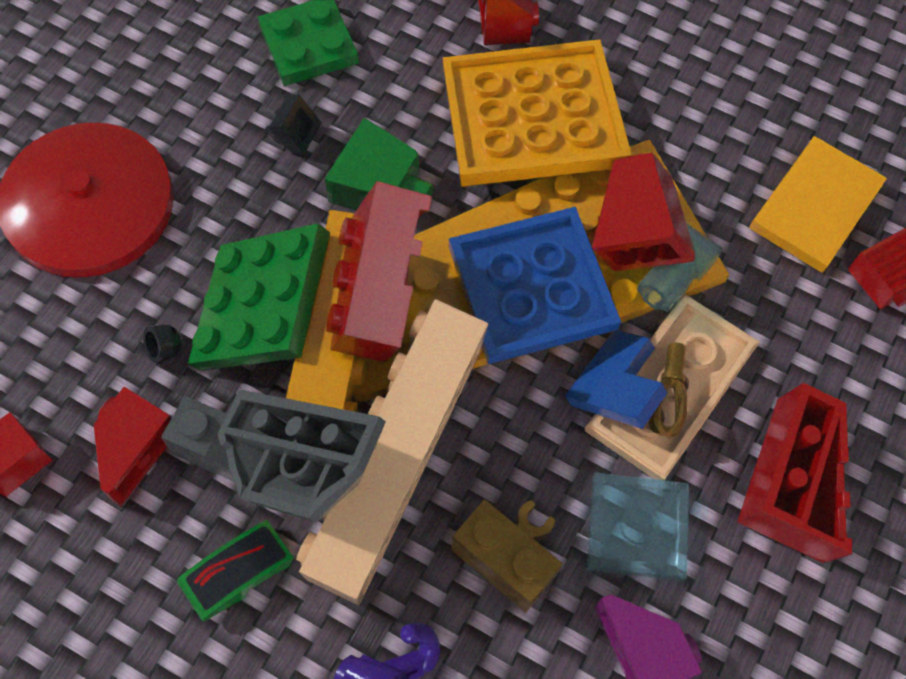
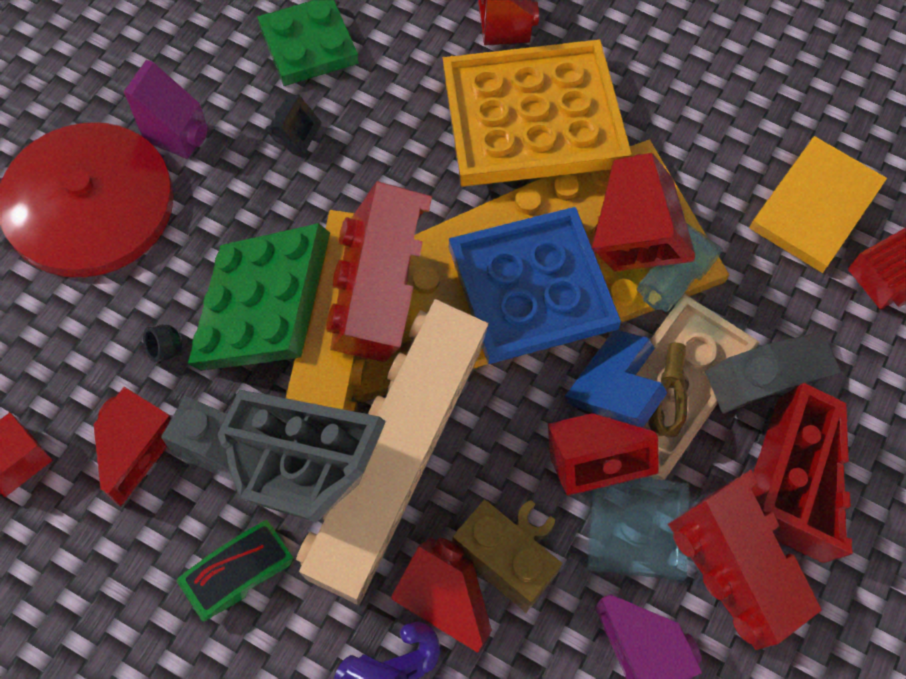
green torso [325,118,434,210] -> none
none -> magenta slope [124,60,208,159]
none -> red slope [390,537,492,653]
none -> red slope [547,413,659,496]
none -> red wedge [668,469,822,650]
none -> dark grey slope [705,331,841,414]

